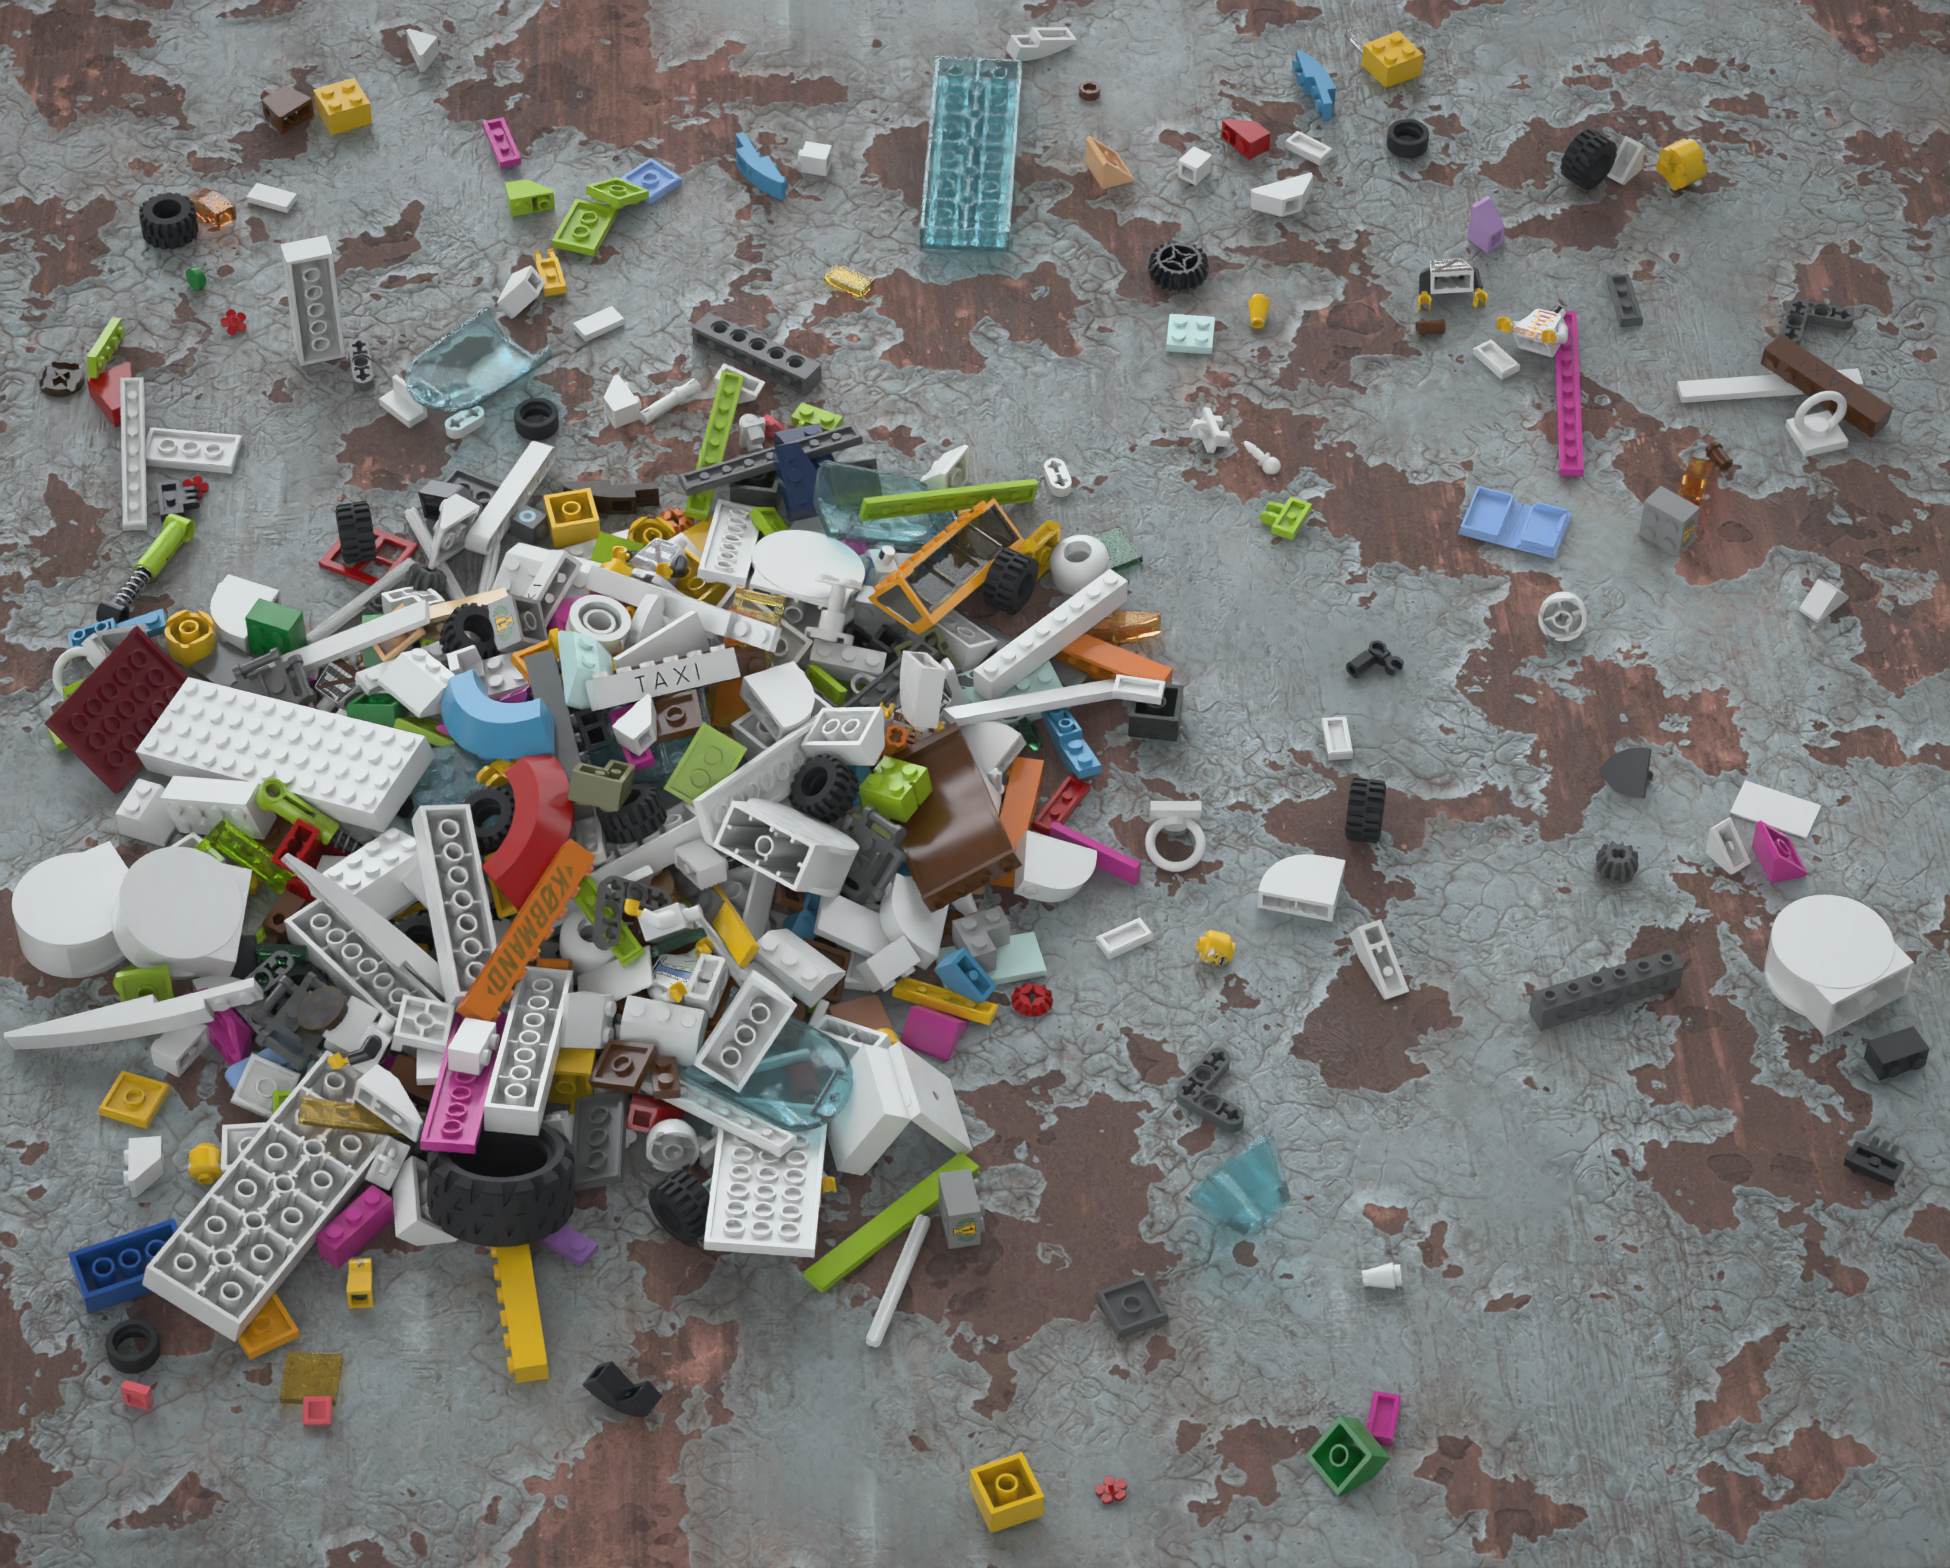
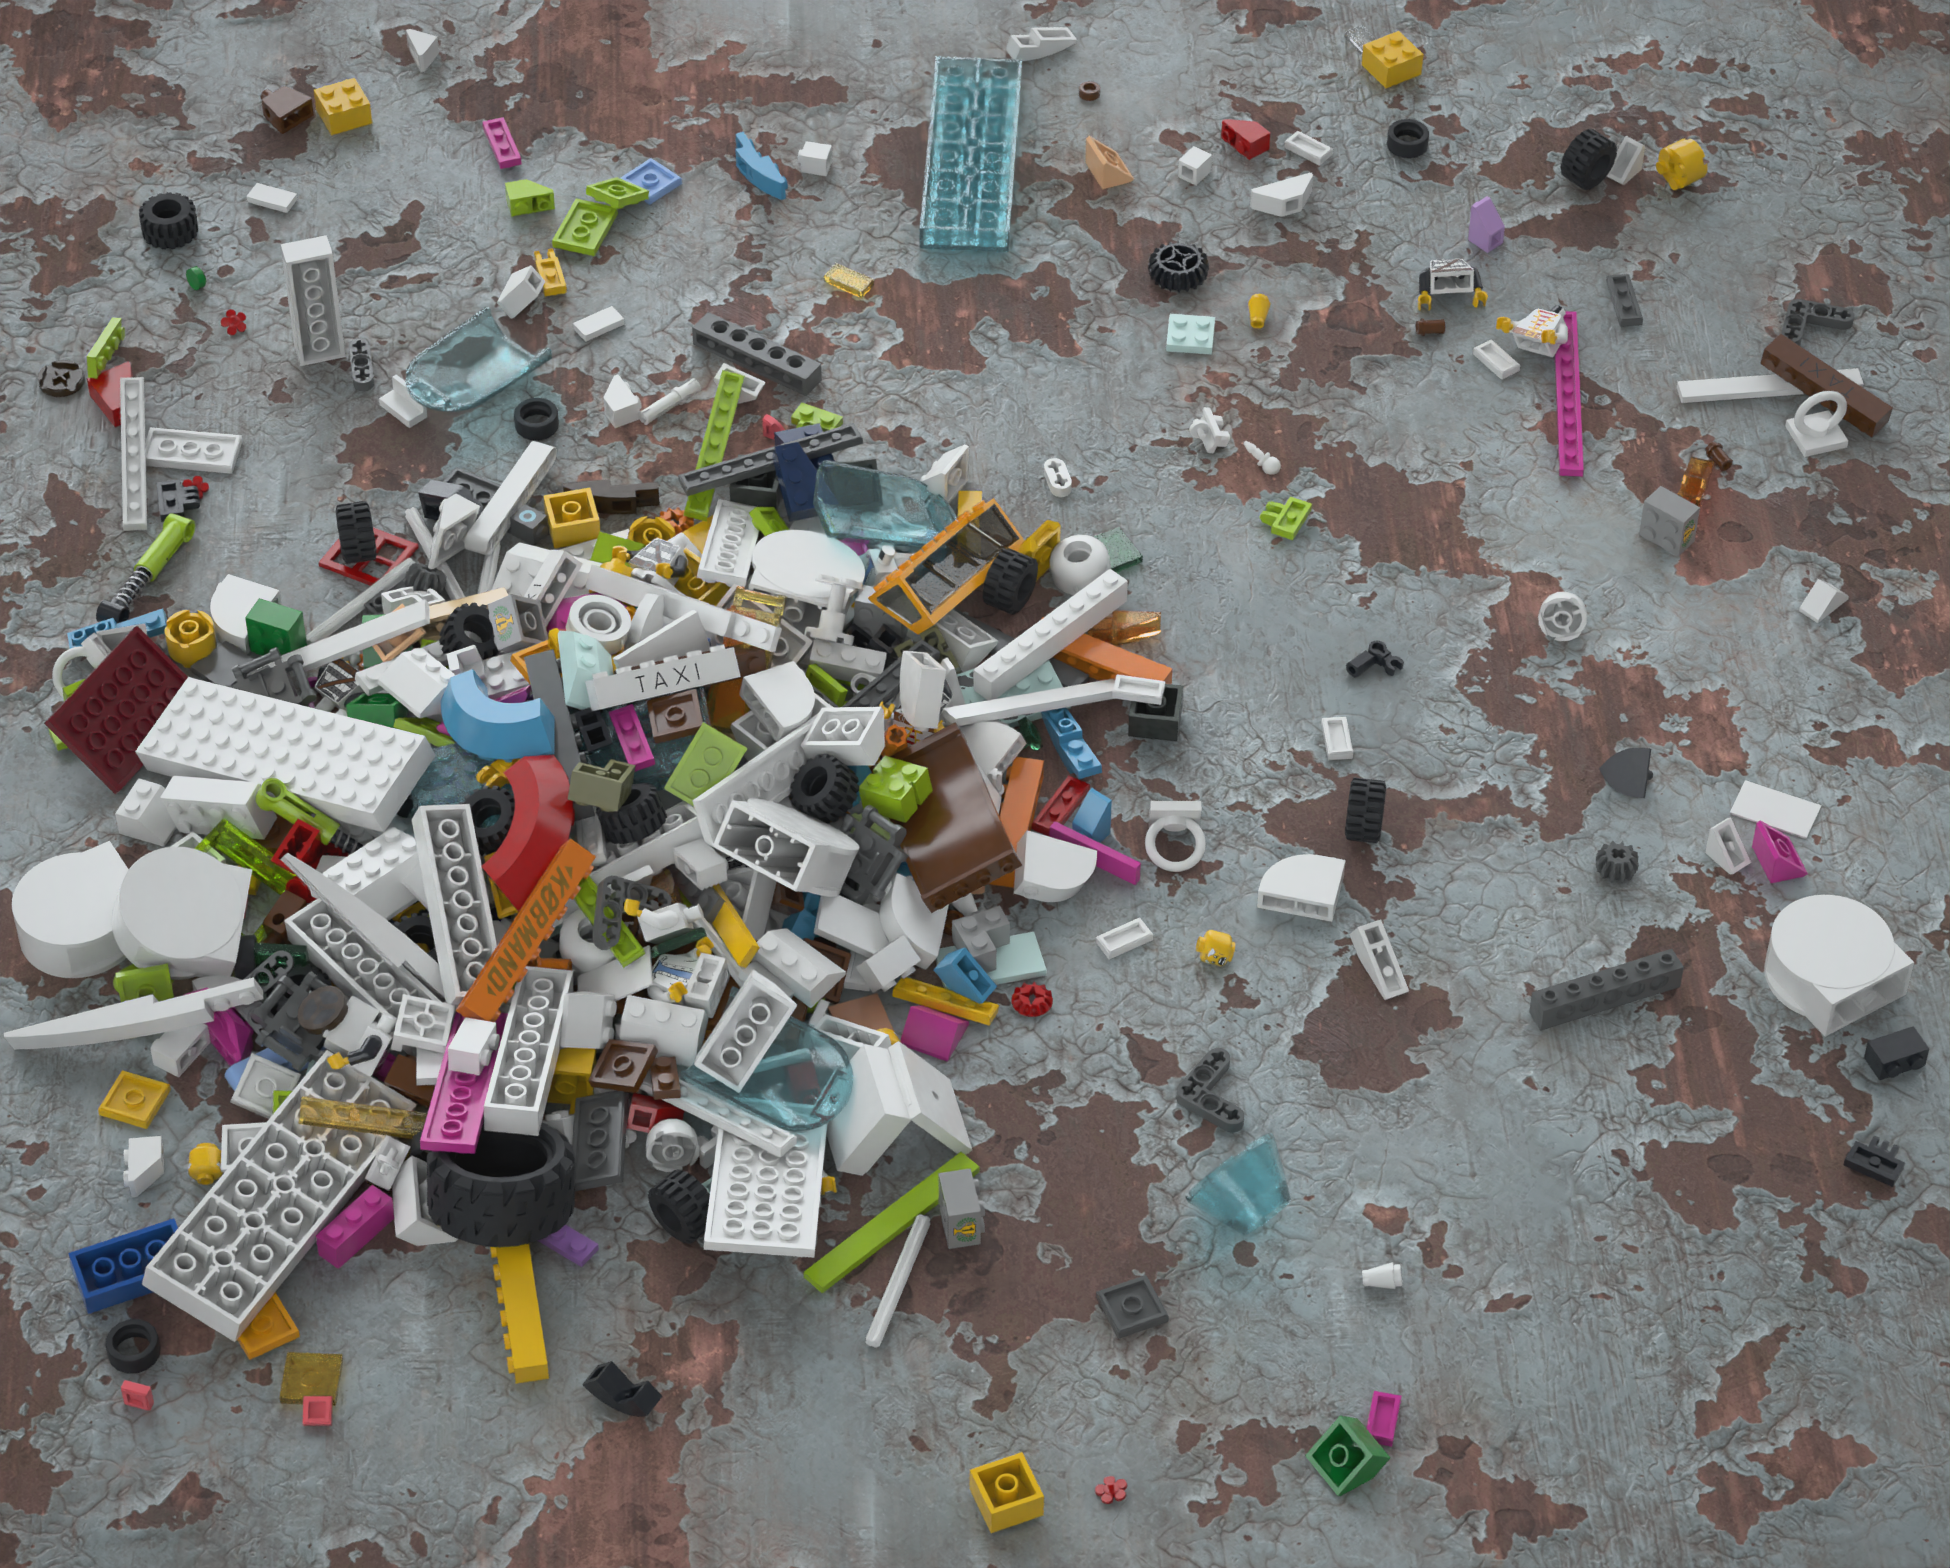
clear orange slope [185,188,237,228] -> none
yellow leg [347,1258,374,1309] -> none
white slope [353,1064,423,1143] -> none
white beam [445,406,485,439] -> none
white slope [612,694,657,756] -> none
white hips [739,414,766,454] -> none
lime tile [859,479,1039,521] -> none
dark azure slope [1292,50,1336,121] -> none
light blue piece [1458,486,1572,559] -> none
none -> dark azure slope [1072,788,1112,843]

